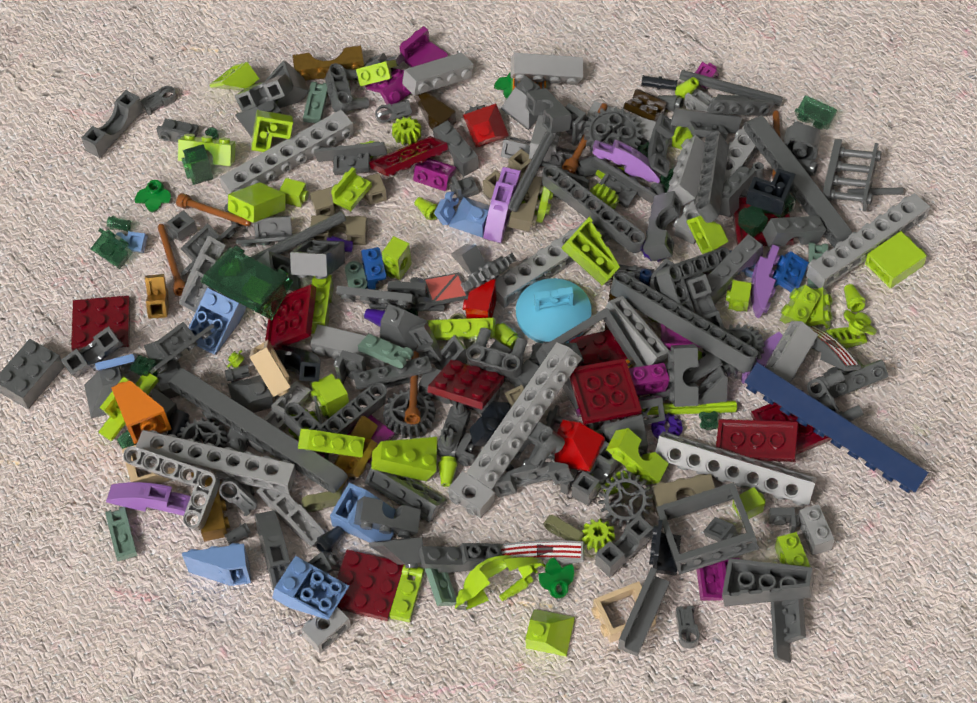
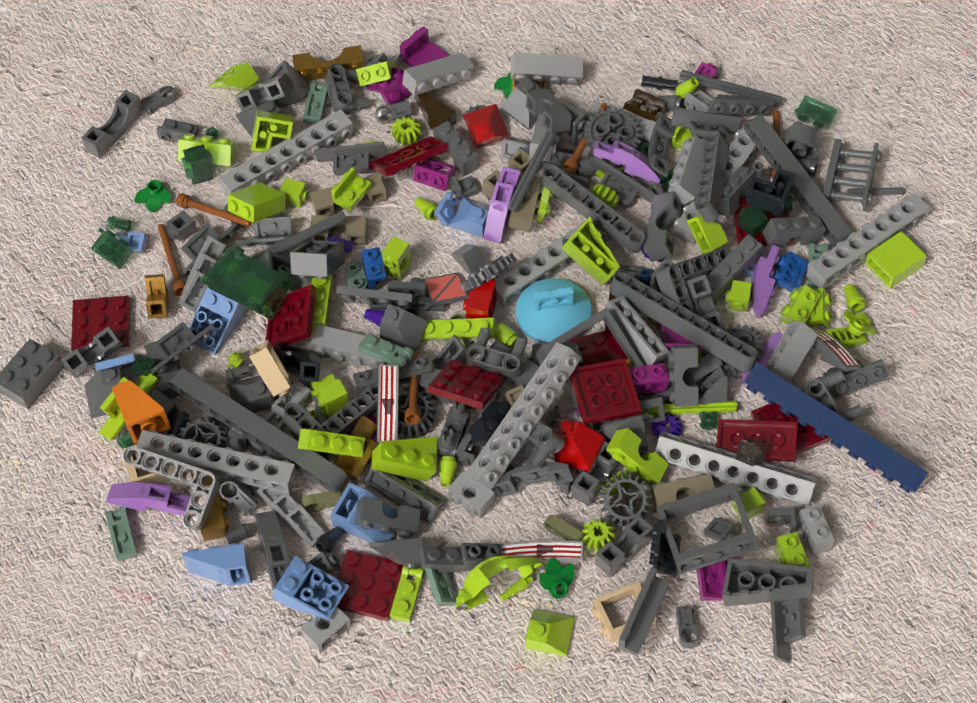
dark grey bracket [334,350,367,384] -> none
dark grey slope [409,322,442,364] -> none
none -> slope [377,364,399,445]
none -> clear smoke brick [735,437,769,467]

